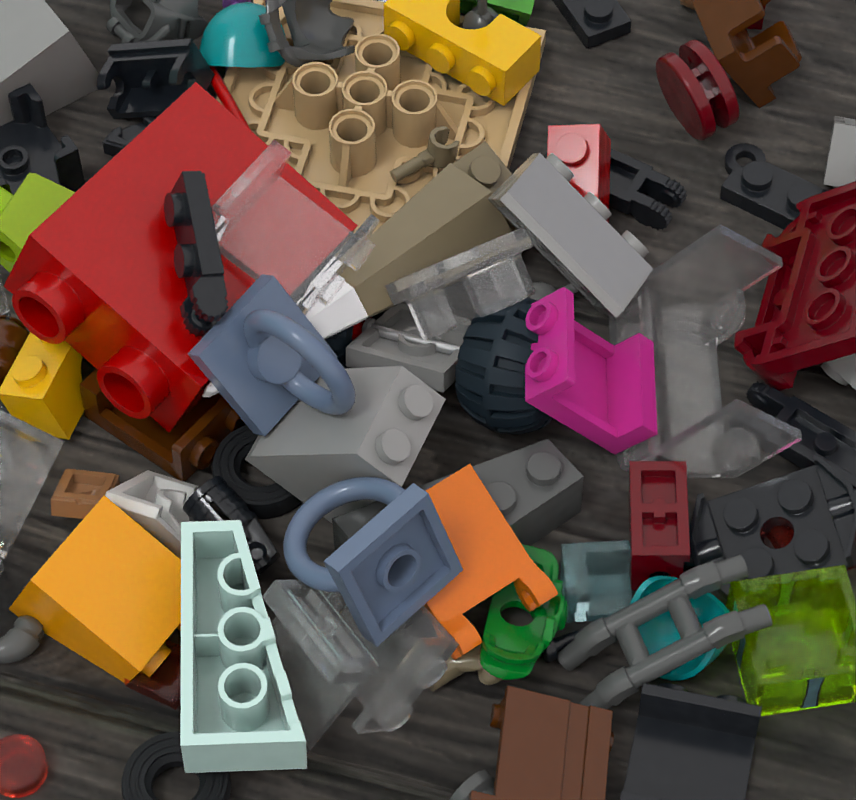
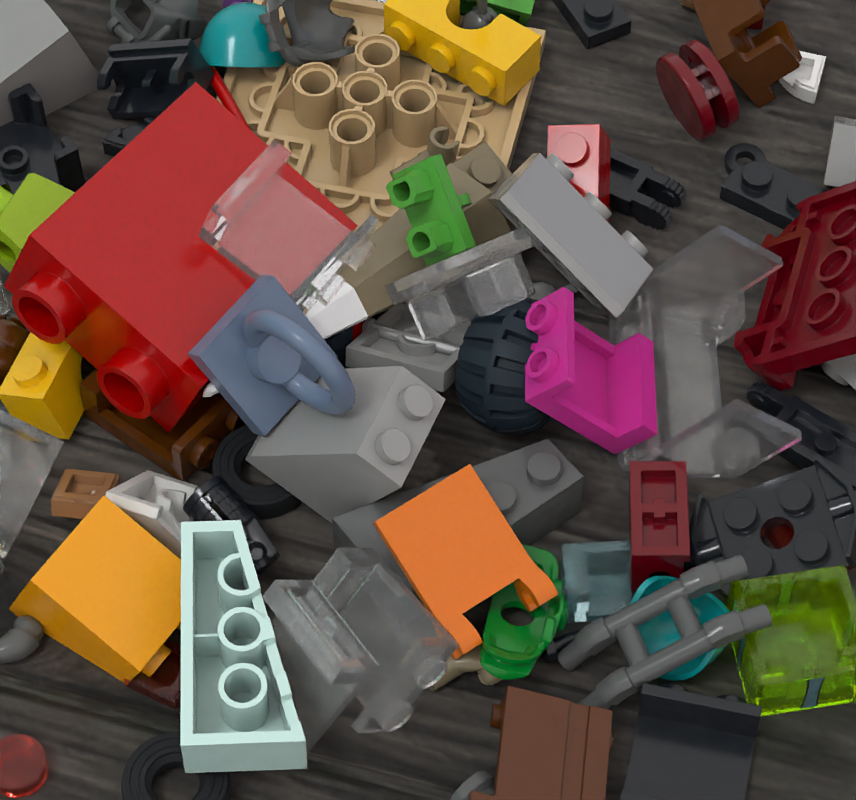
black hinge [164,171,228,338] -> none
sand blue tile [283,477,463,647] -> none
none -> bright green hips [386,154,477,267]
none -> white tile [779,51,826,104]

